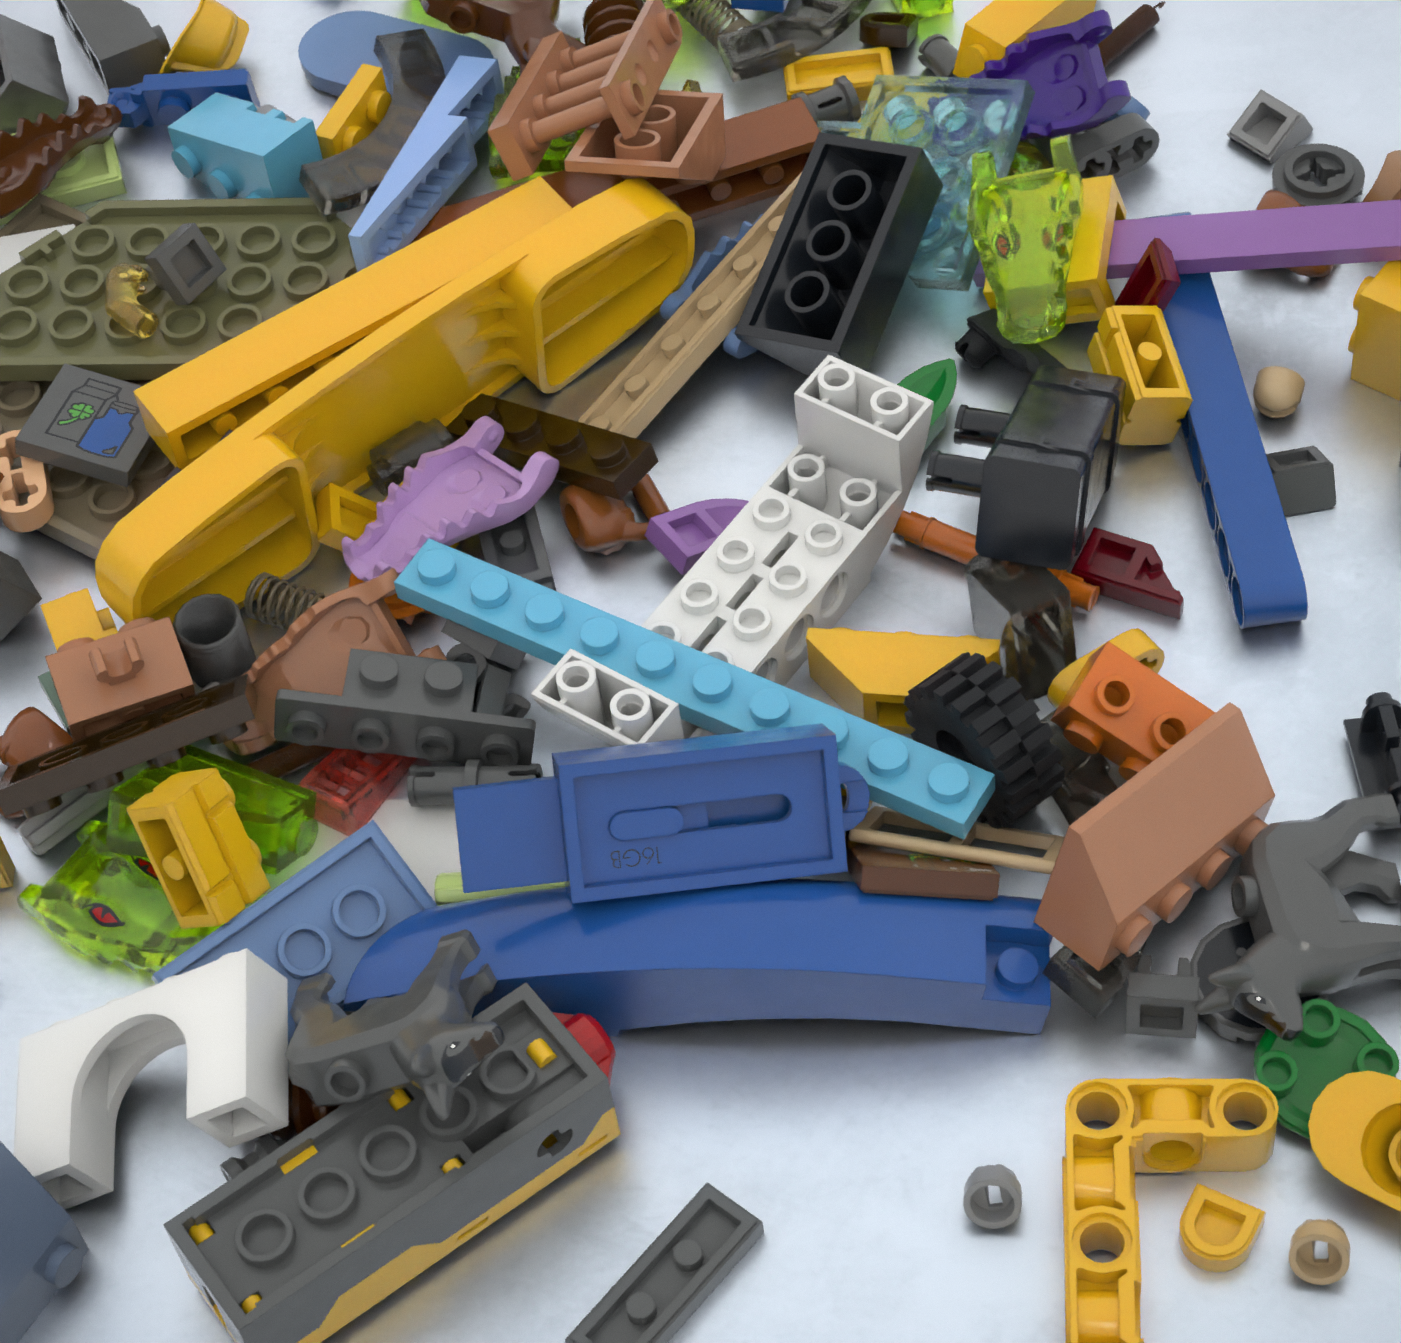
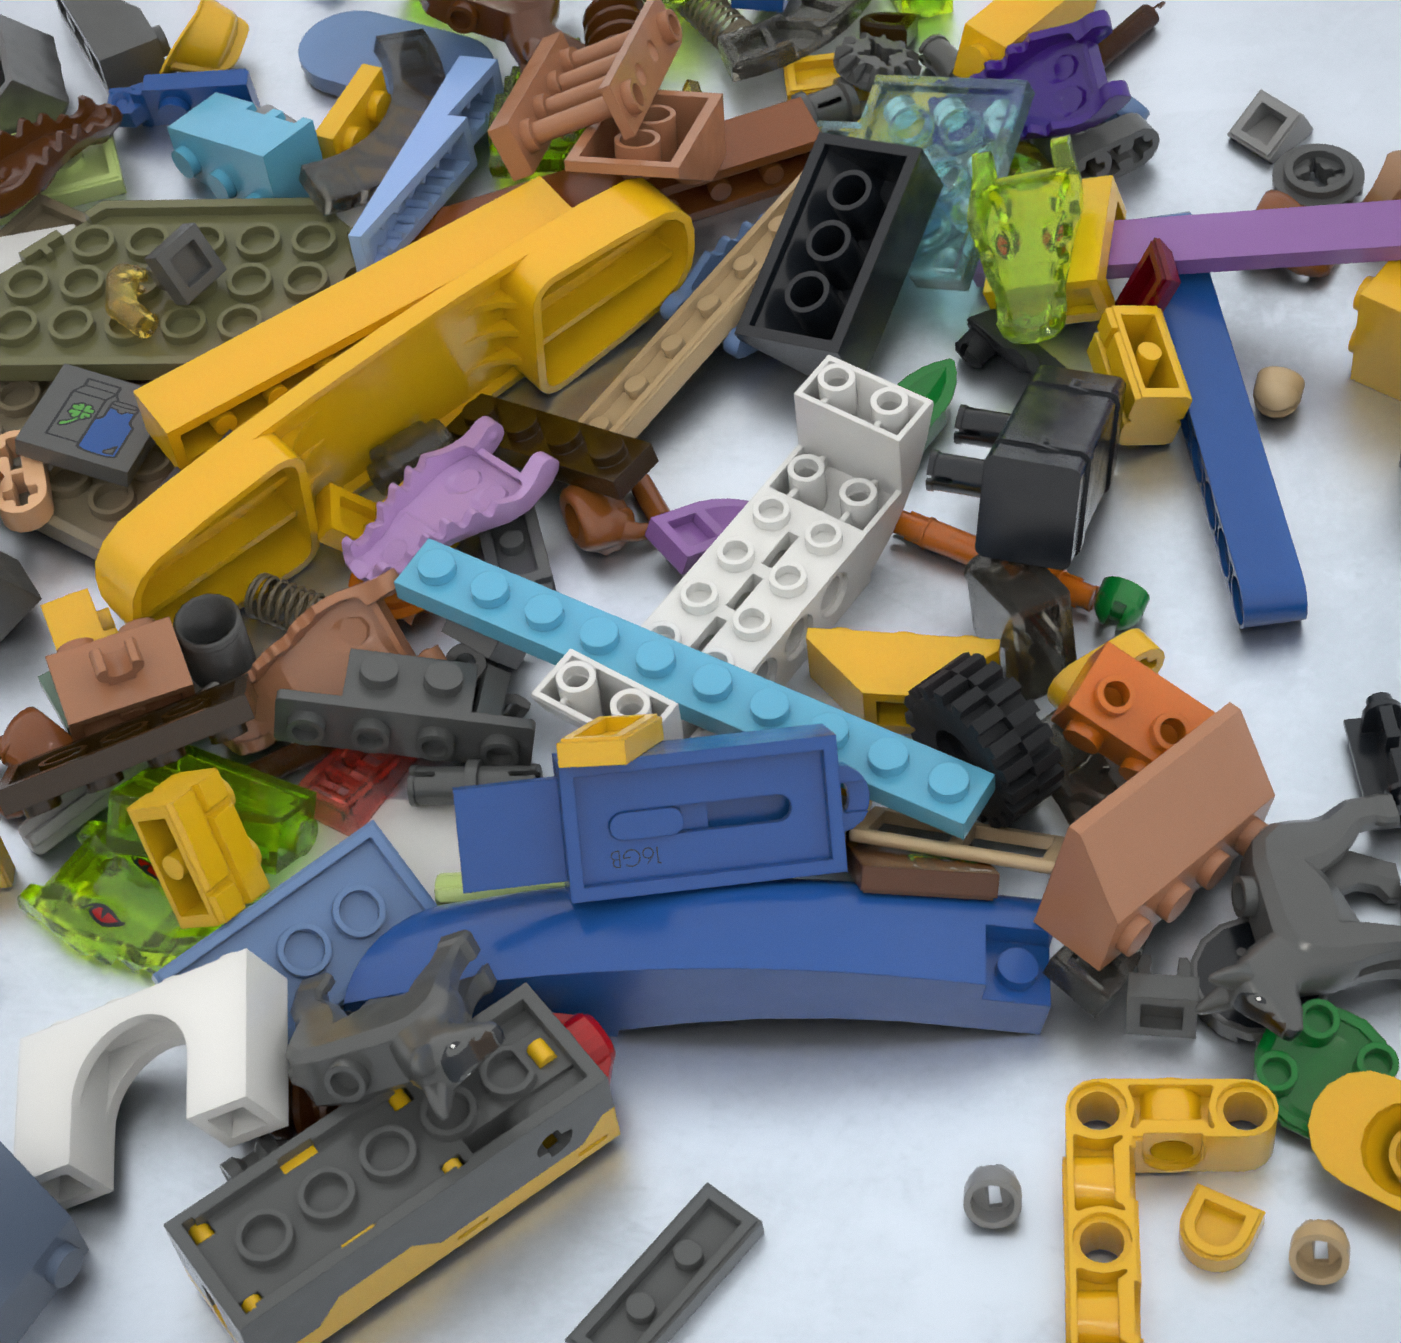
dark red tile [1071,527,1184,620] -> none
dark grey slope [1266,446,1336,516] -> none
none -> yellow tile [556,714,664,768]
none -> dark grey gear [833,32,922,94]
none -> green hinge [1094,576,1150,631]

